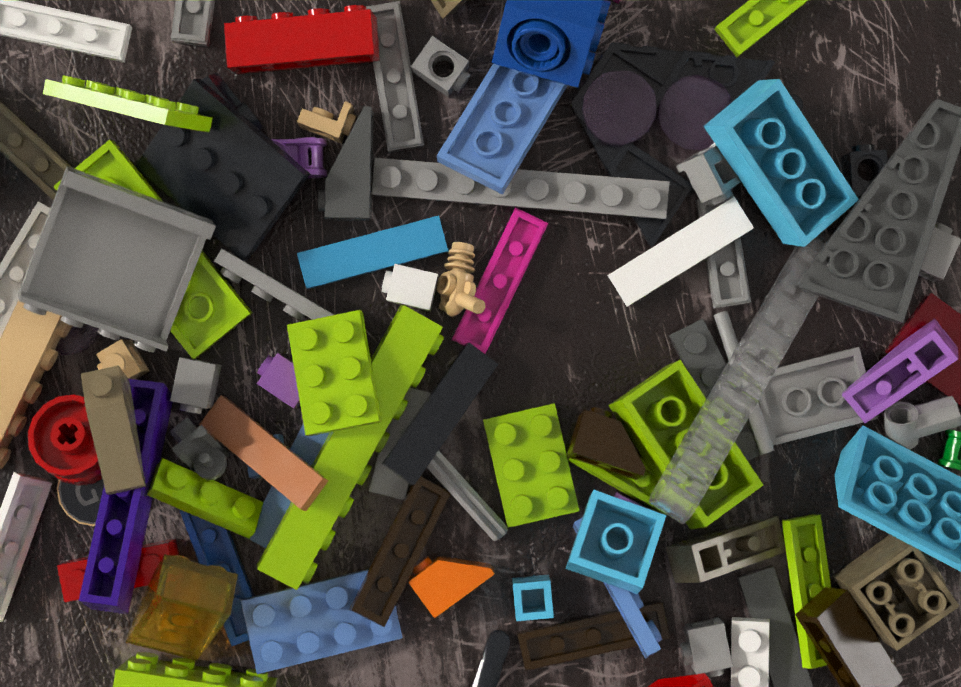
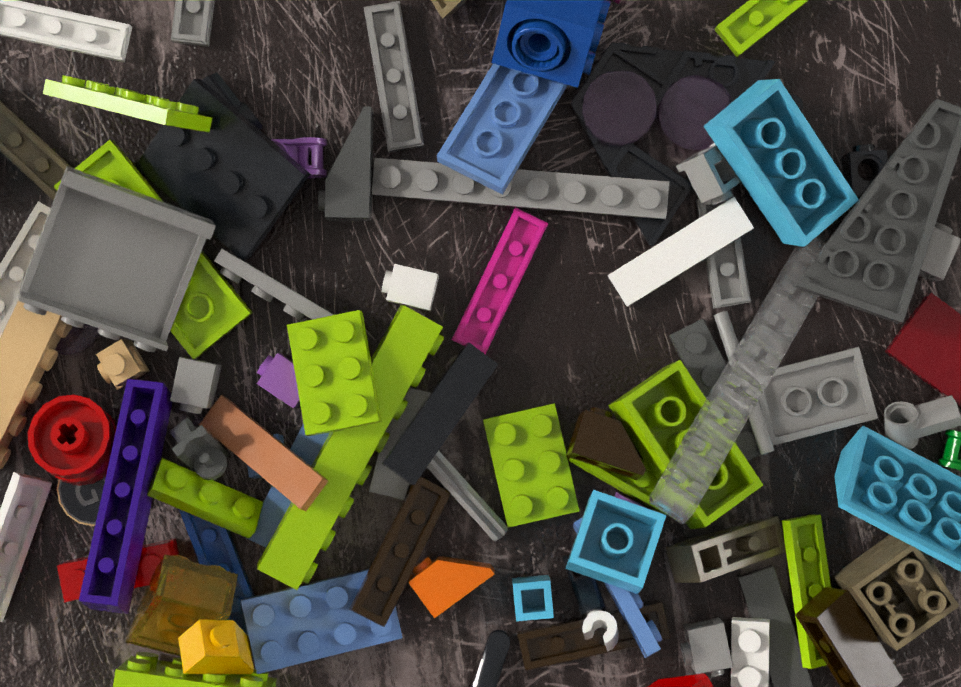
dark tan slope [81,365,146,495] -> none
red brick [224,5,380,74] -> none
tan bracket [297,101,358,144] -> none
dark azure tile [297,216,449,289] -> none
light grey brick [411,36,471,98] -> none
tan piece [436,242,485,317] -> none
medium lavender slope [842,318,958,423] -> none
none -> yellow slope [178,619,254,674]
none -> piece [563,555,619,652]

